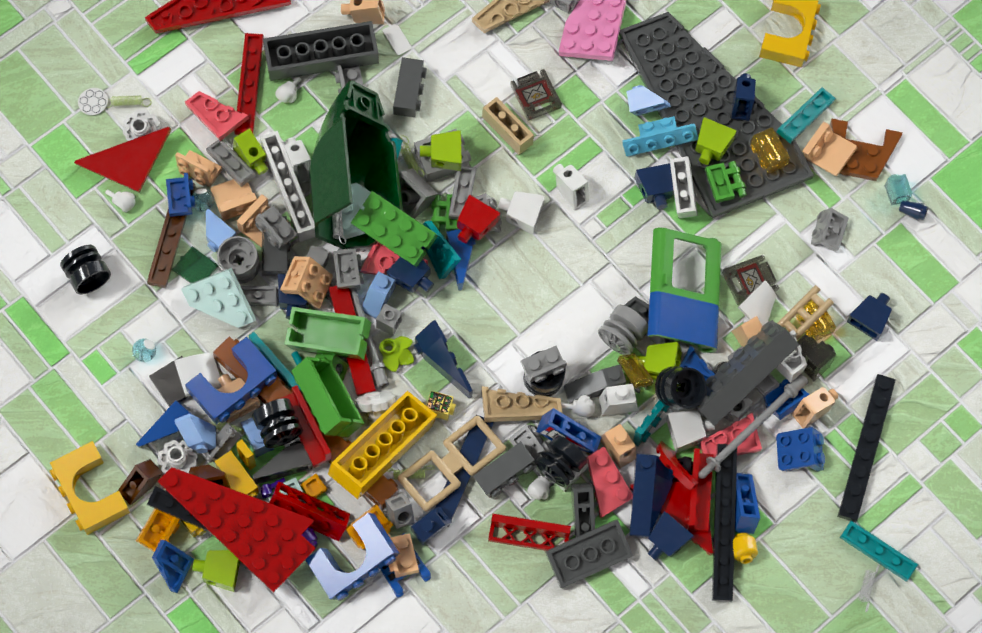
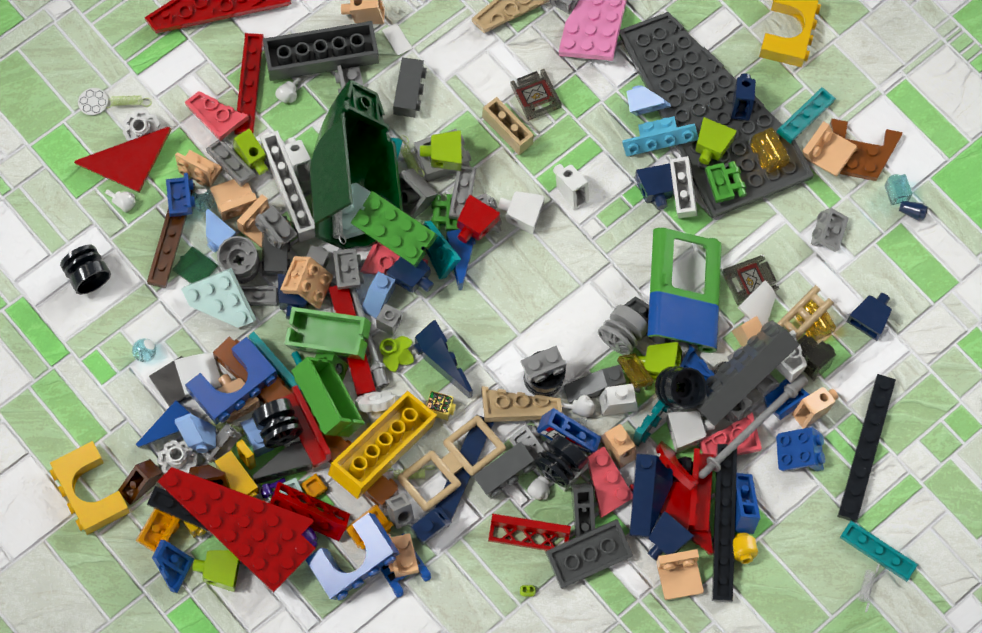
none -> lime rock [520,585,536,597]
none -> light nougat bracket [656,549,704,600]

